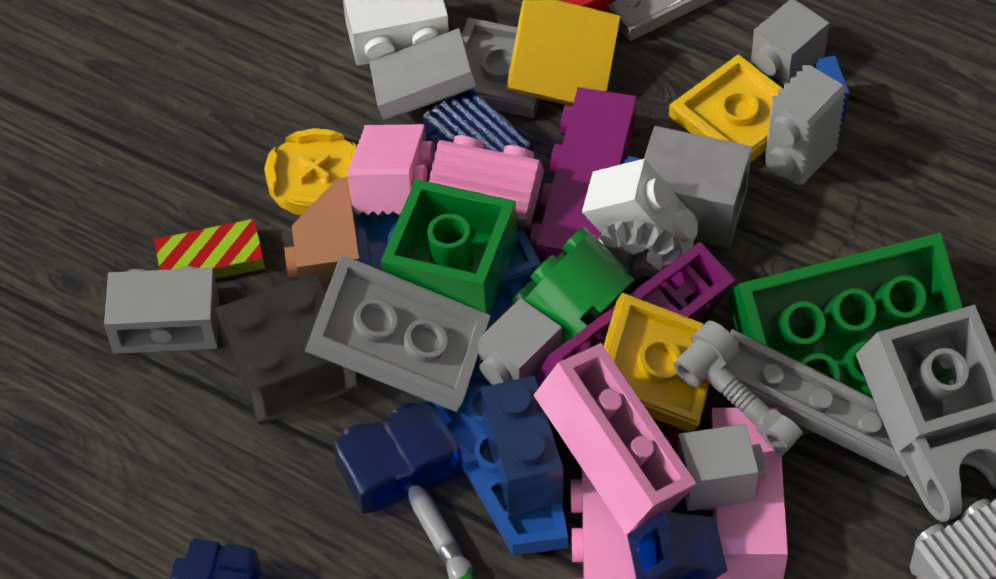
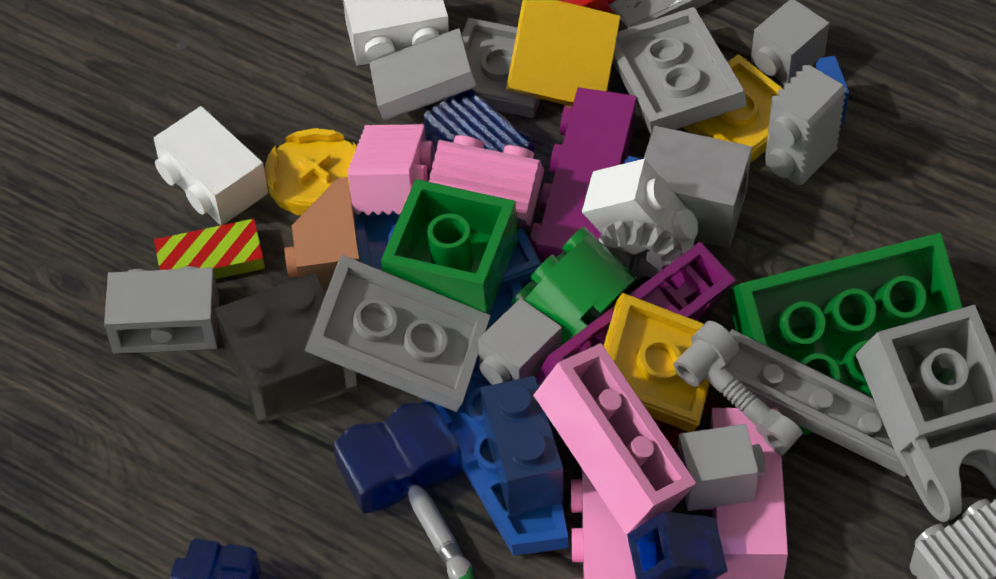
none -> white brick [154,106,268,225]
none -> light grey plate [612,7,746,135]

